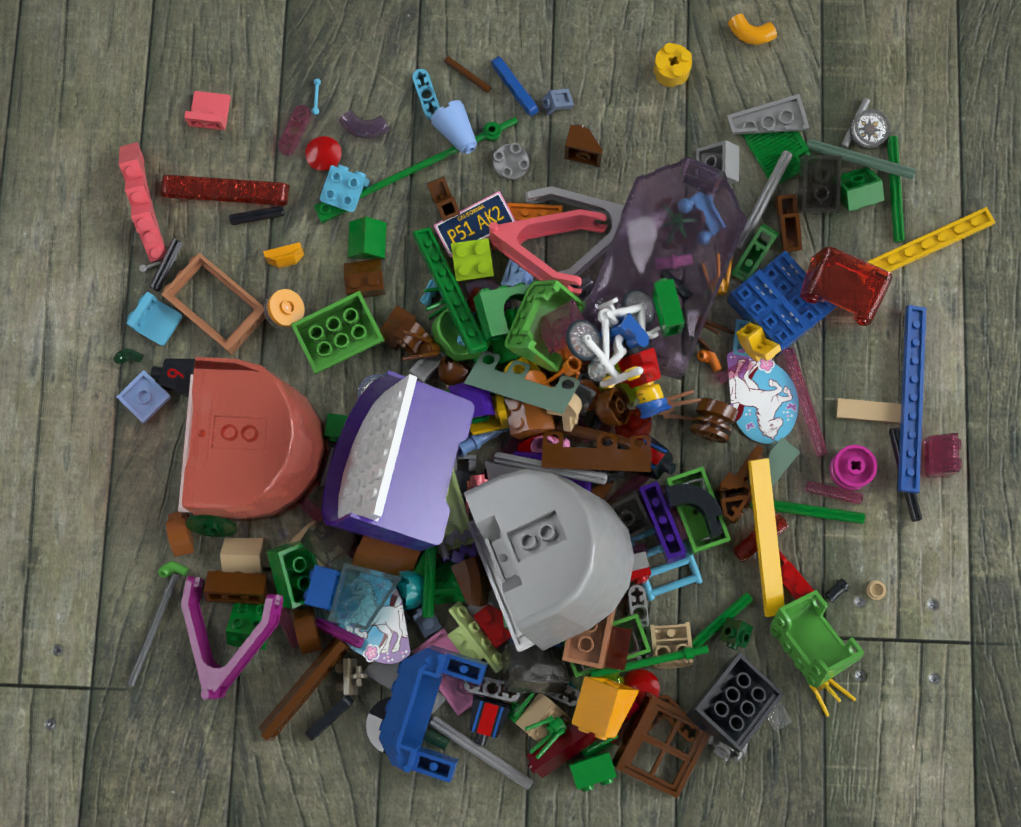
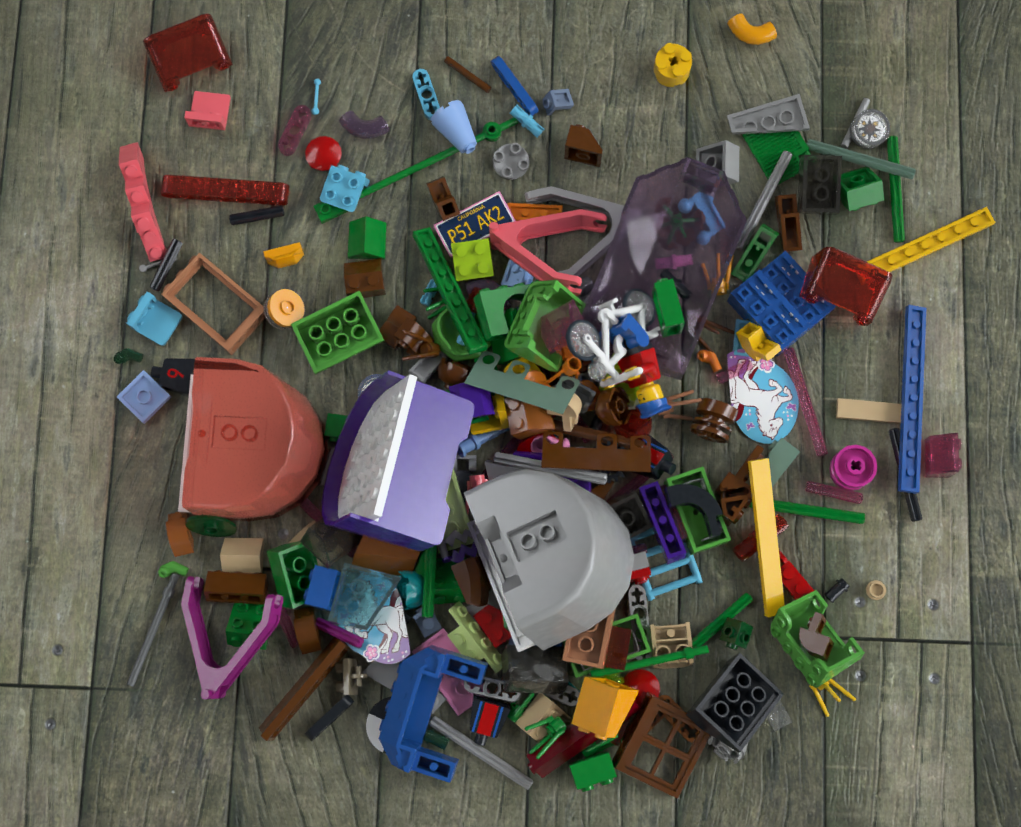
none -> clear red windscreen [143,14,233,92]
none -> medium azure pin [509,104,545,138]
none -> brick [799,612,834,661]

